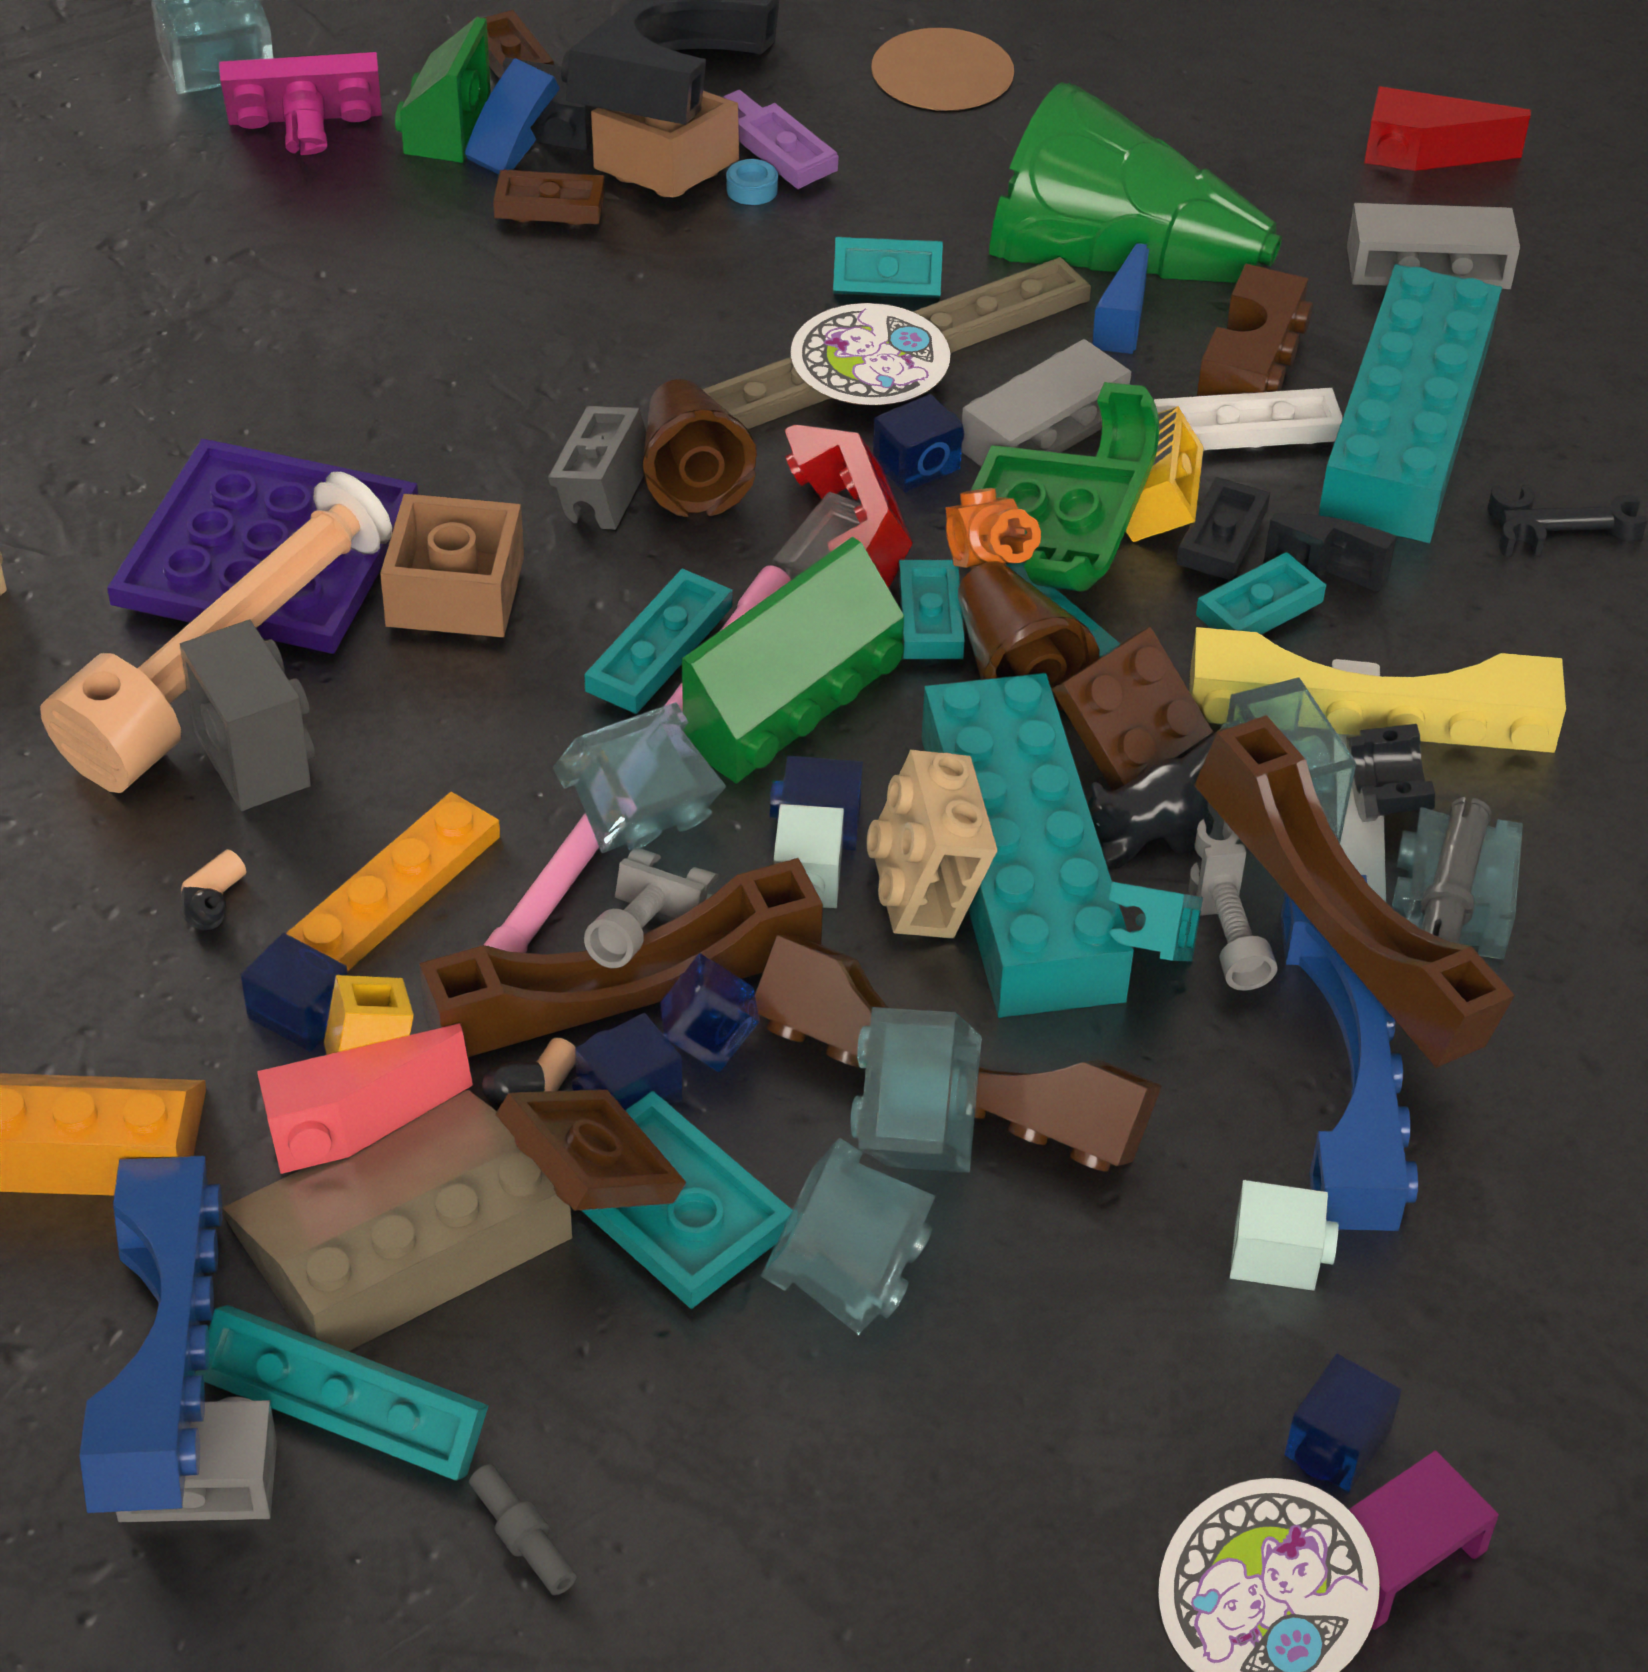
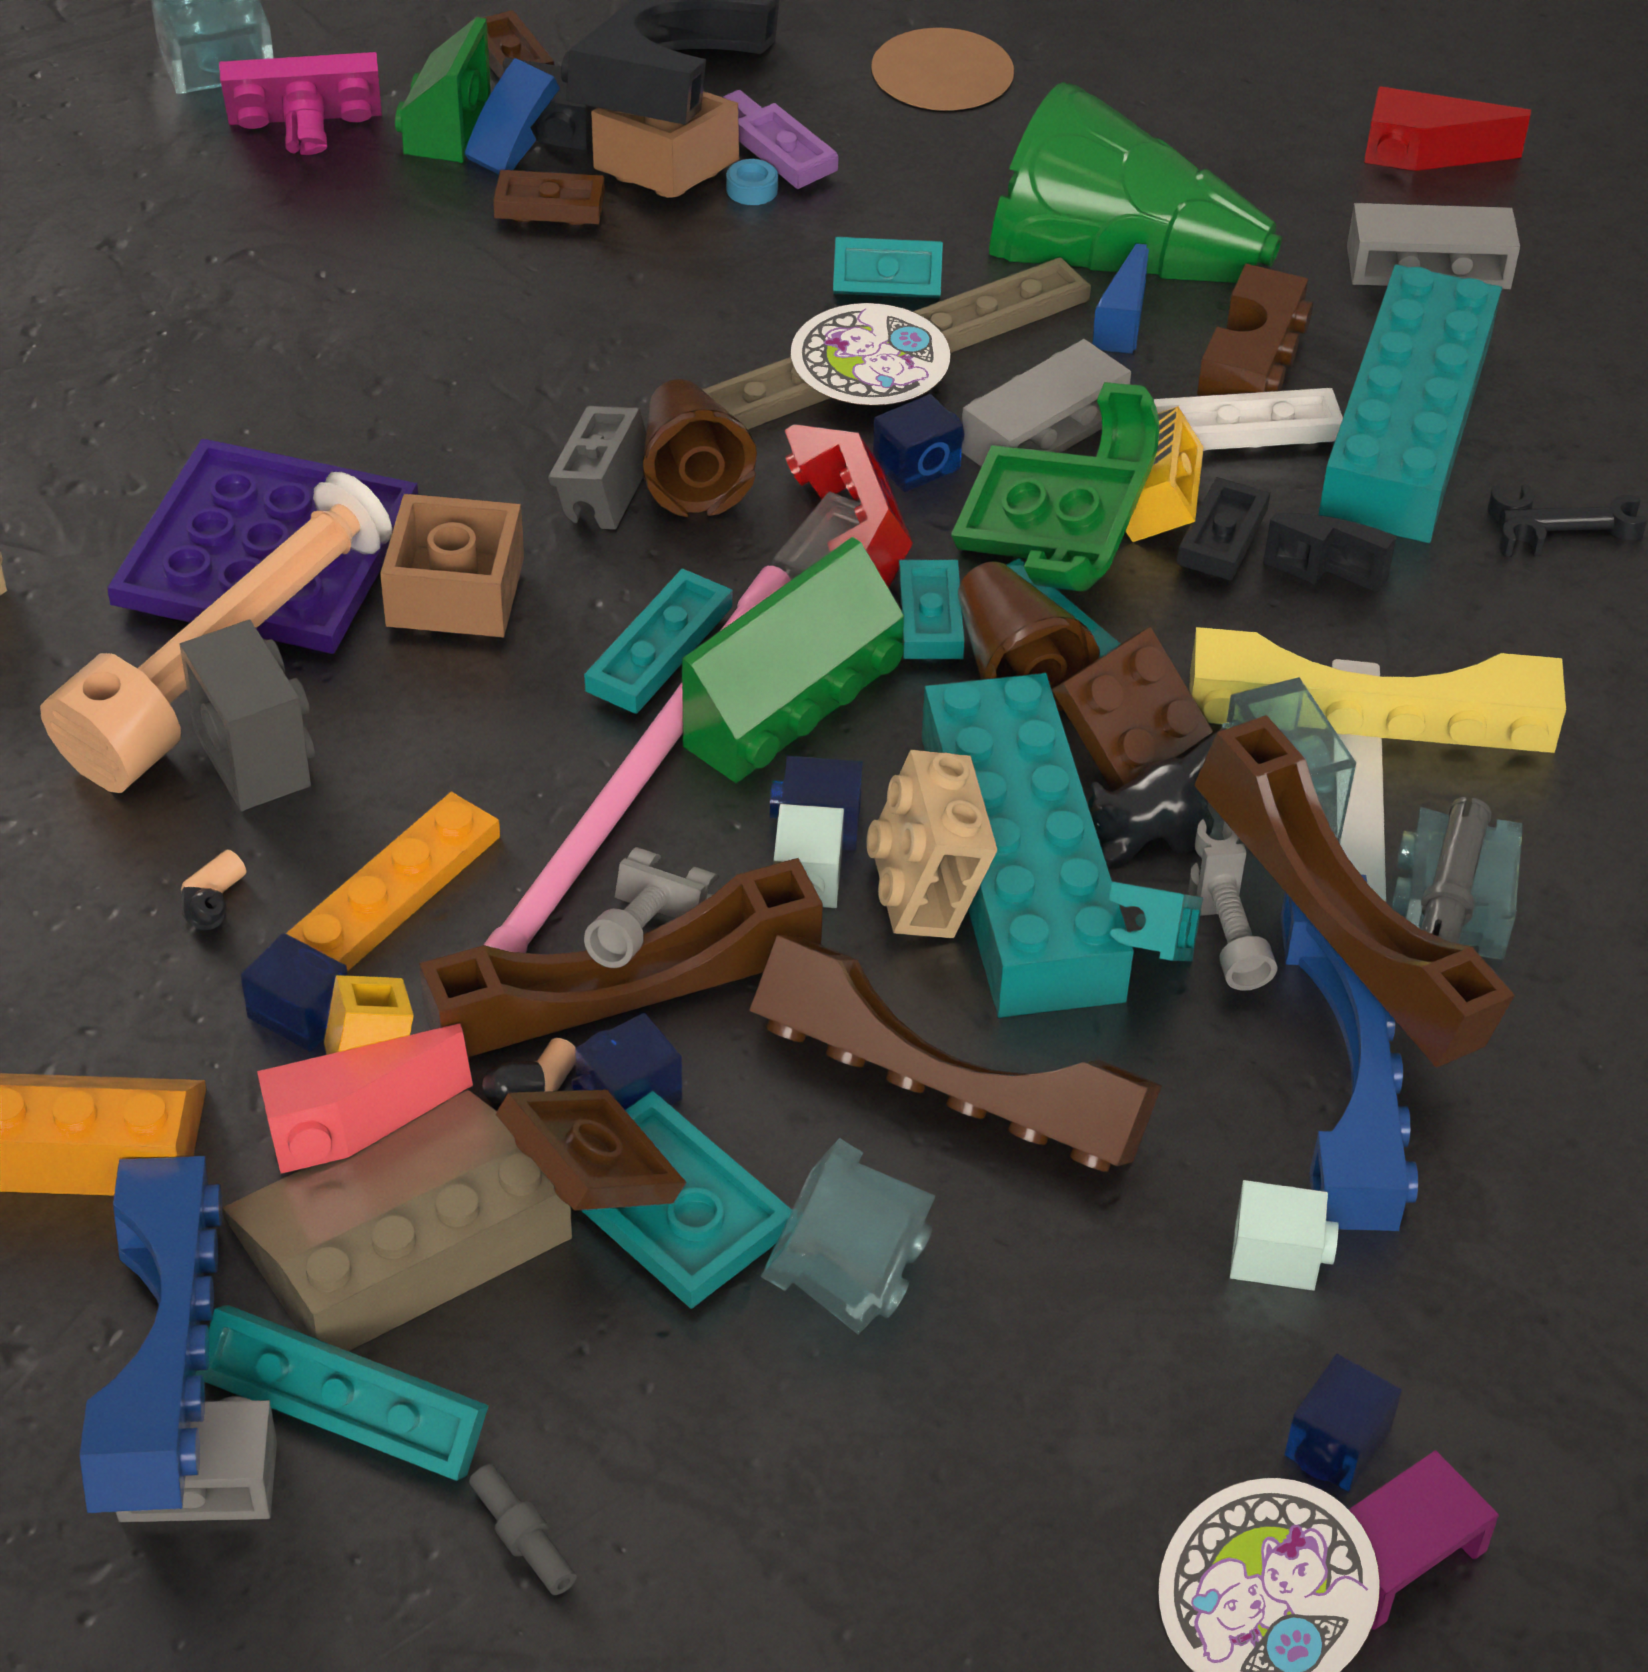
clear light blue hips [552,702,726,853] -> none
clear blue brick [660,953,760,1072] -> none
clear light blue brick [851,1007,982,1173] -> none
orange connector [945,488,1041,570] -> none
teal plate [1196,552,1326,635] -> none
black piece [1346,724,1435,822] -> none

